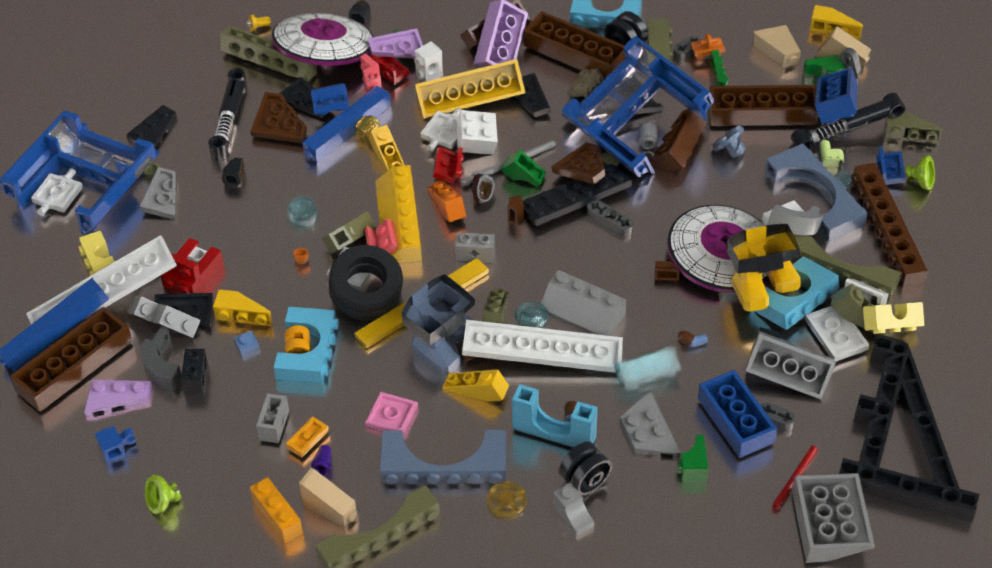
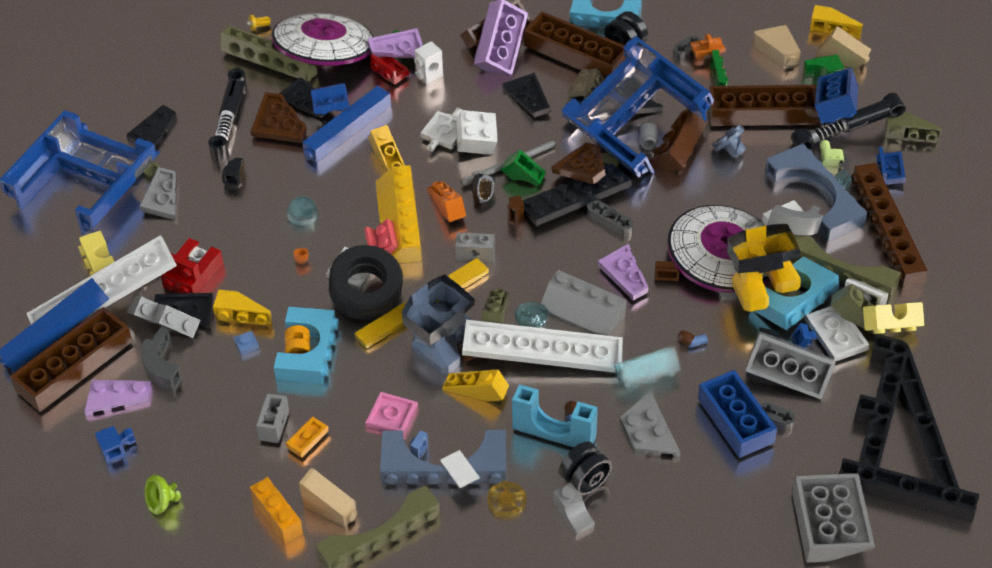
white plate [31,168,83,216] -> none
black brick [181,349,208,395] -> none
dark purple cone [311,445,331,476] -> none
olive slope [322,211,377,254] -> none
black rock [348,0,370,24] -> none
clear yellow head [355,115,381,142] -> none
coral bracket [360,53,382,94] -> none
yellow slope [414,59,525,119] -> none
red bracket [432,147,464,184] -> none
olive brick [647,19,673,65] -> none
green arch [677,435,709,482] -> none
red piece [772,445,818,510] -> none
dark grey beam [840,47,862,78] -> none
lime hair [905,156,935,190] -> none
none -> medium blue plate [409,430,428,459]
none -> white sticker [440,450,480,488]
none -> lavender wing [598,244,649,301]
none -> blue tile [792,323,817,348]

